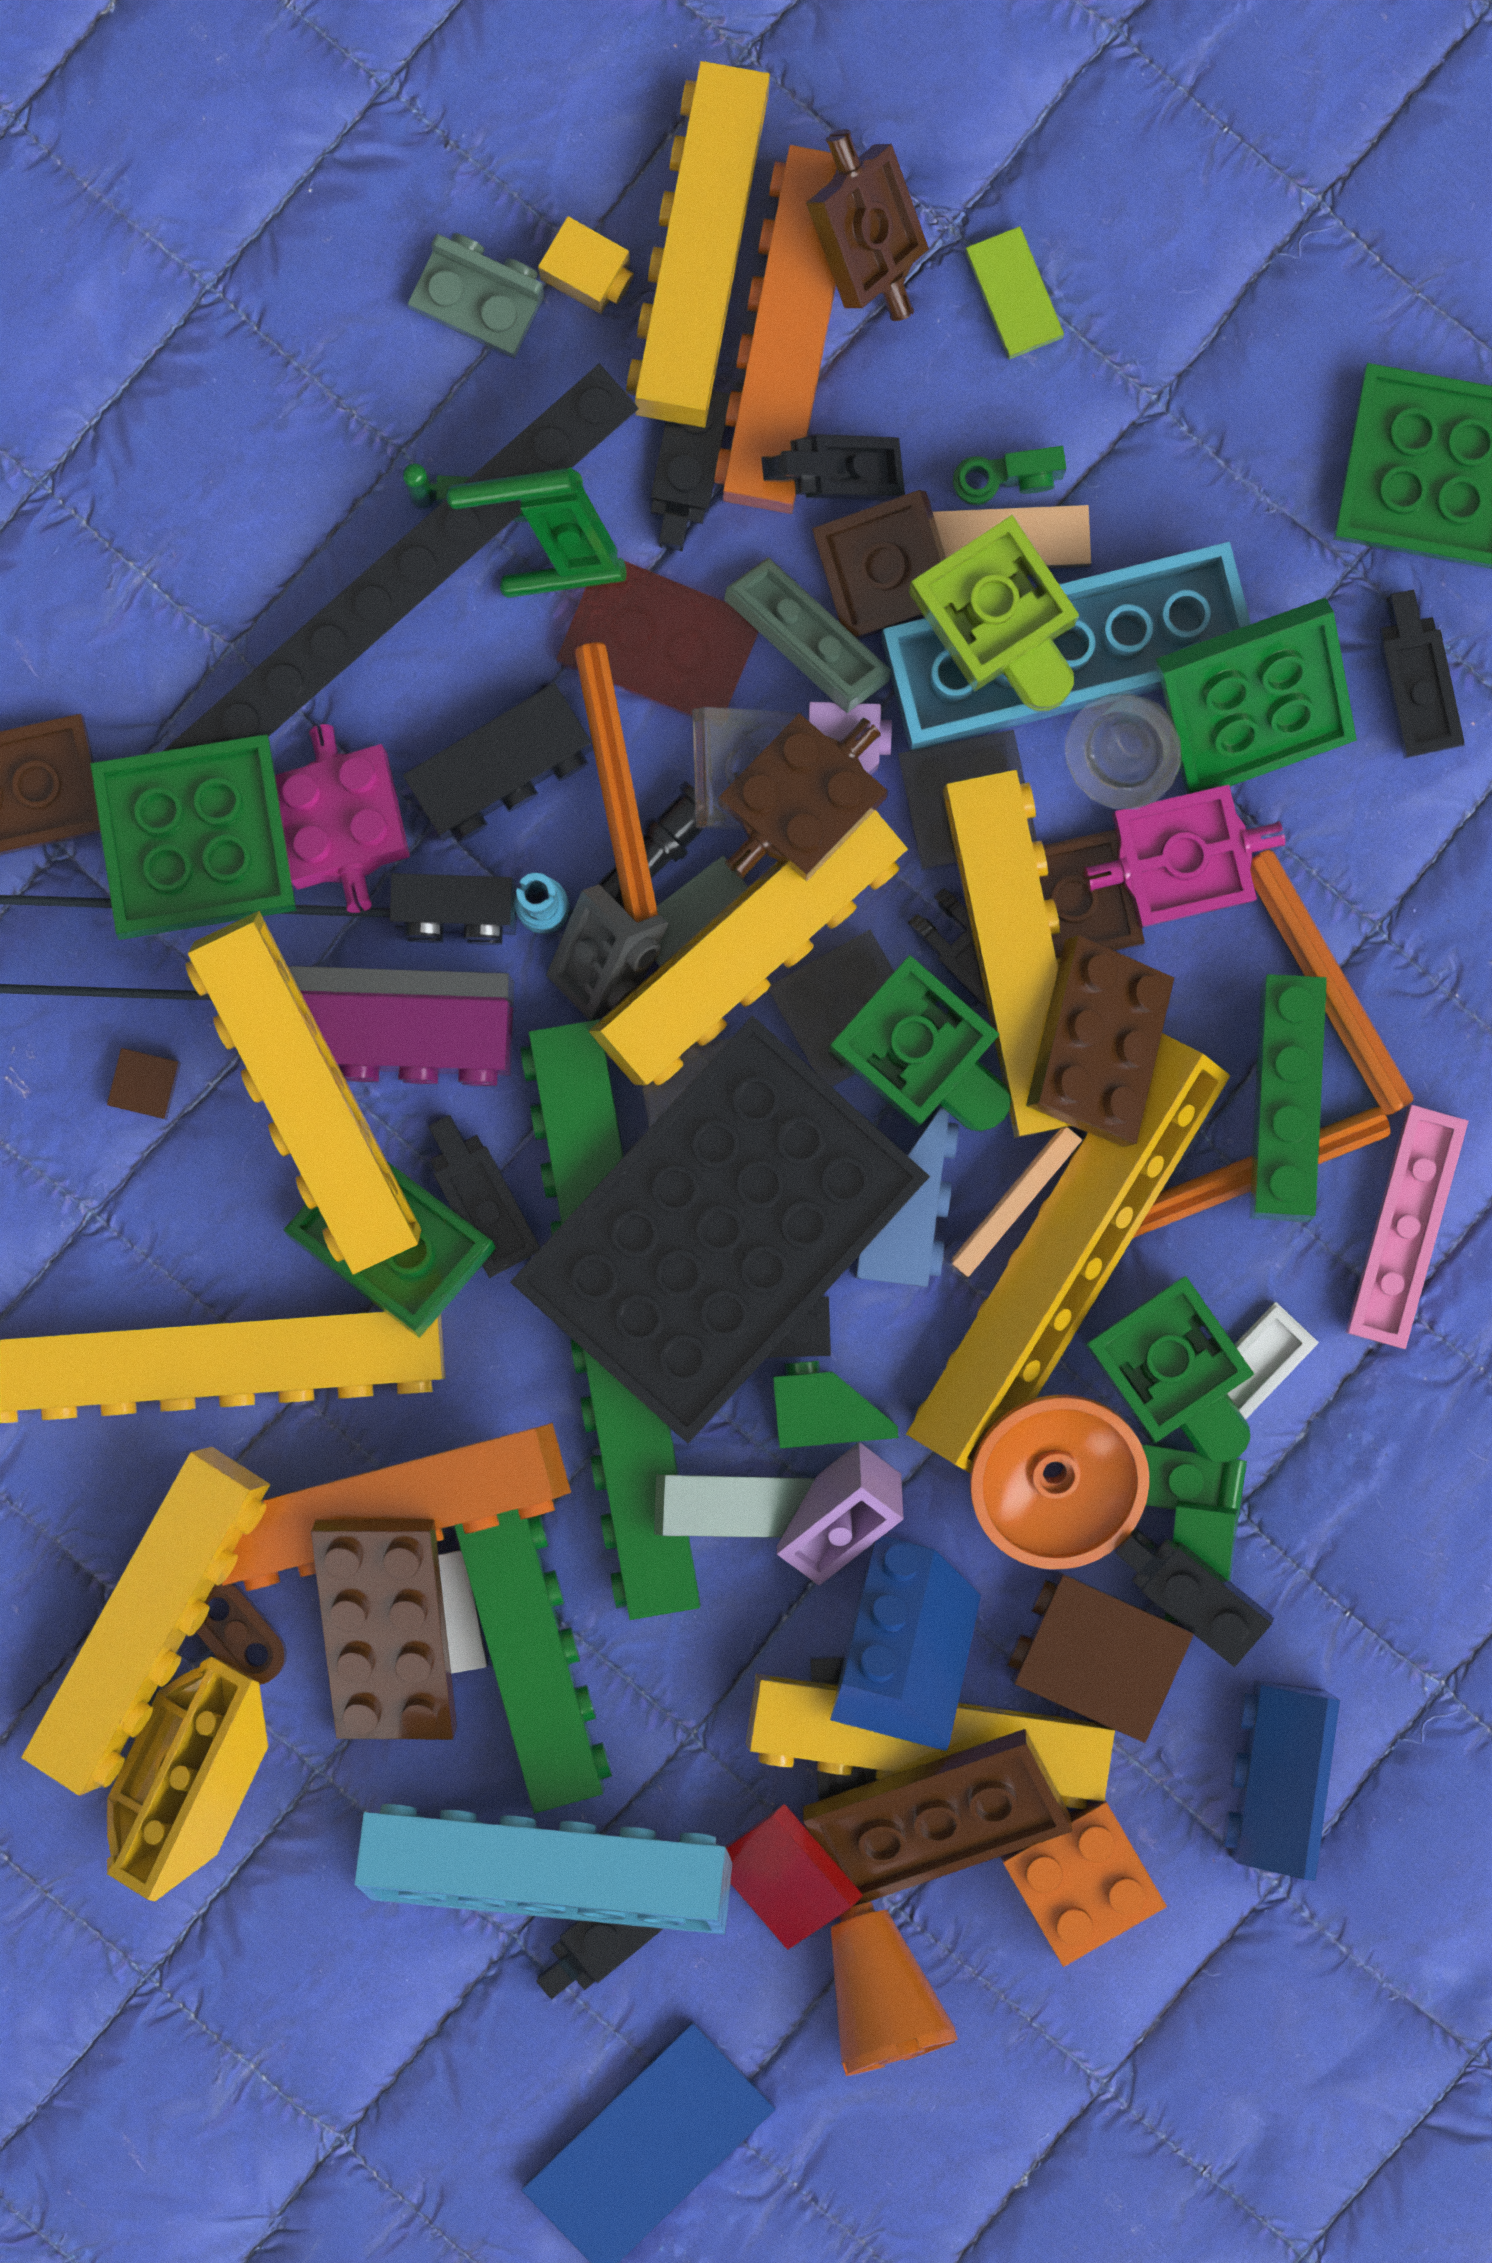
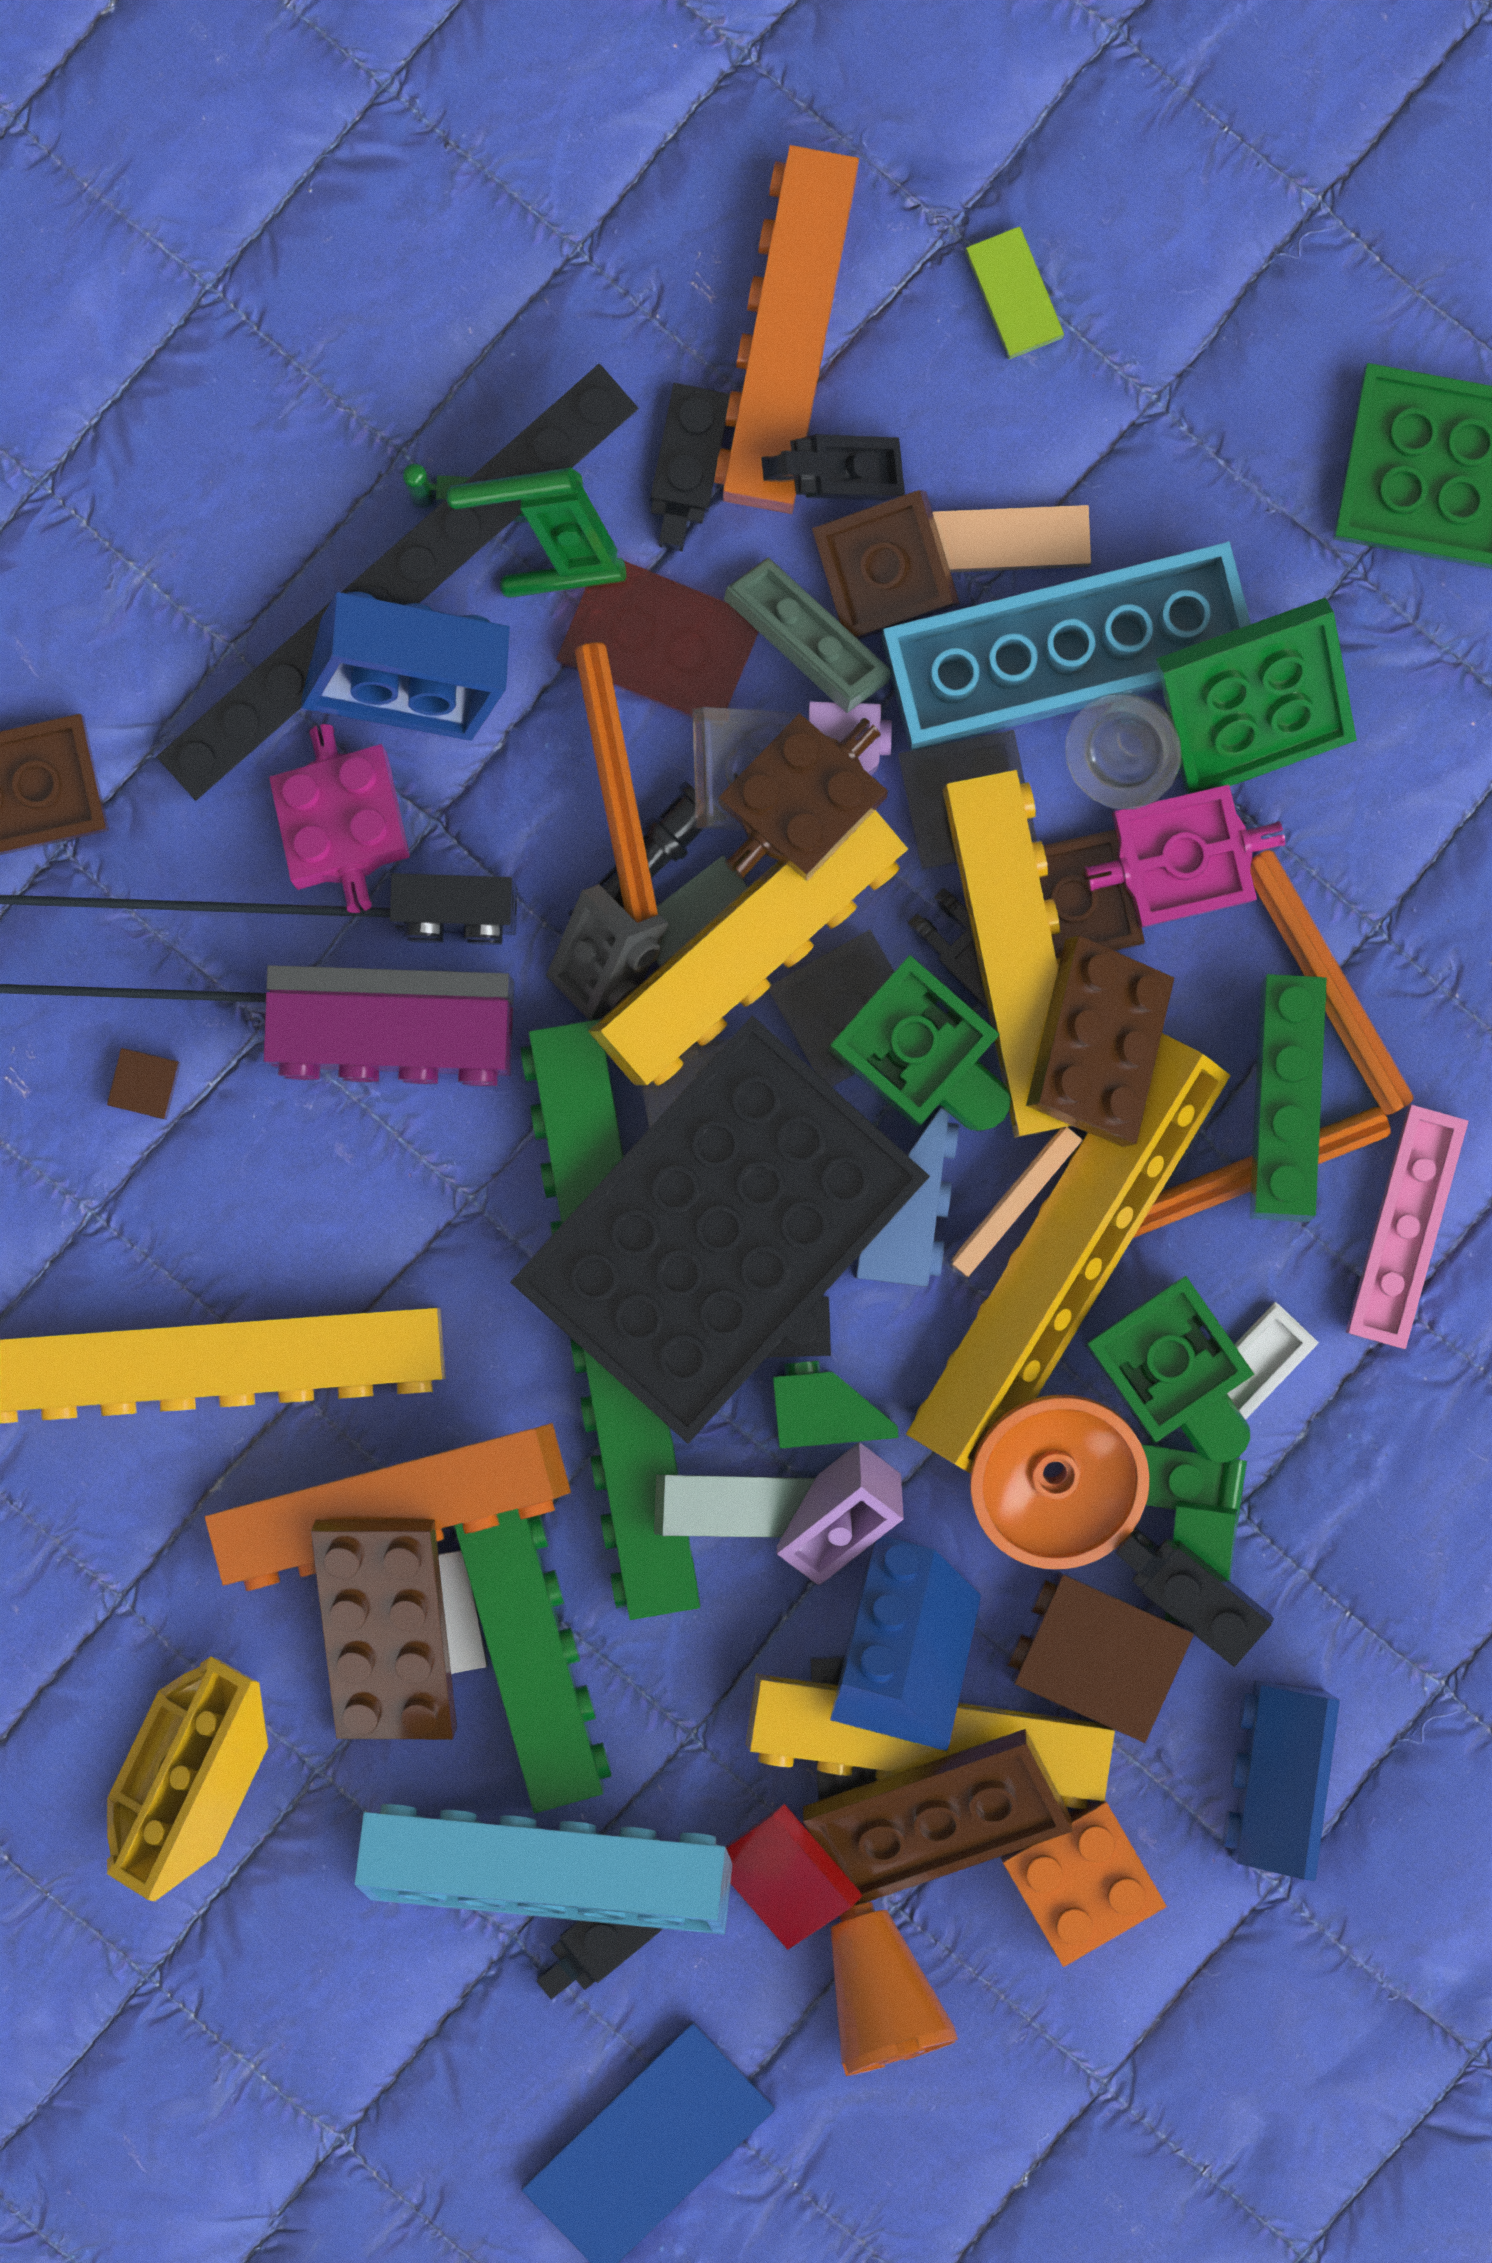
yellow brick [21,1446,270,1796] -> none
green plate [90,734,297,940] -> none
yellow brick [185,911,421,1275] -> none
reddish brown plate [196,1583,287,1685] -> none
green tile [283,1161,496,1338] -> none
black brick [403,682,593,843] -> none
sand green bracket [408,233,545,359] -> none
black hinge [428,1115,541,1278] -> none
medium azure pin [514,872,570,934] -> none
yellow brick [538,216,634,314] -> none
yellow brick [626,61,770,428] -> none
reddish brown plate [806,129,929,321] -> none
lime brick [908,515,1079,712] -> none
green plate [952,446,1067,505] -> none
black hinge [1379,590,1465,759] -> none
none -> blue slope [301,592,510,741]

